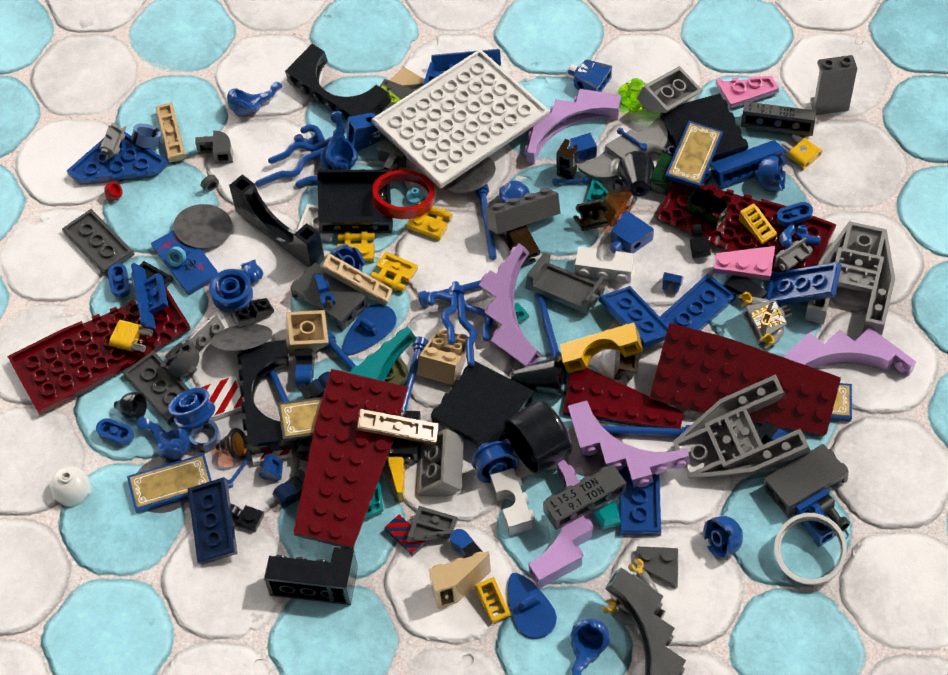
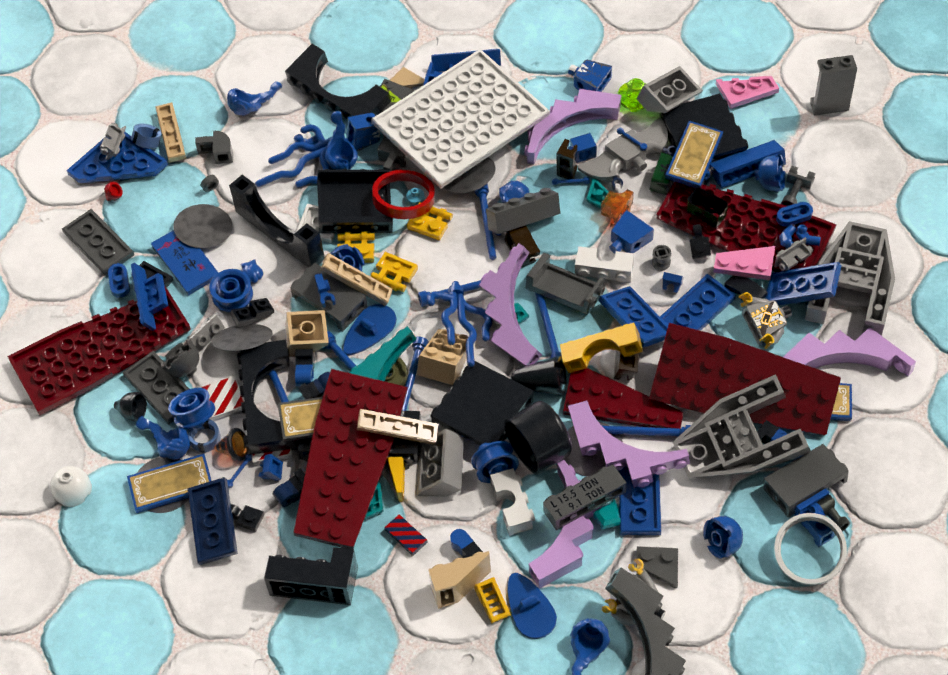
blue plate [96,418,134,445] -> none
yellow piece [109,320,153,352] -> none
medium azure tile [166,247,186,267] -> none
dark grey wing [407,506,458,542] -> none
dark brown hinge [573,199,616,231] -> none
black cone [617,151,654,197] -> none
yellow slope [739,203,777,244] -> none
dark grey brick [741,101,816,136] -> none
yellow piece [781,134,823,169] -> none
none -> dark grey wheel [652,245,671,271]
none -> dark grey bar [781,166,816,206]

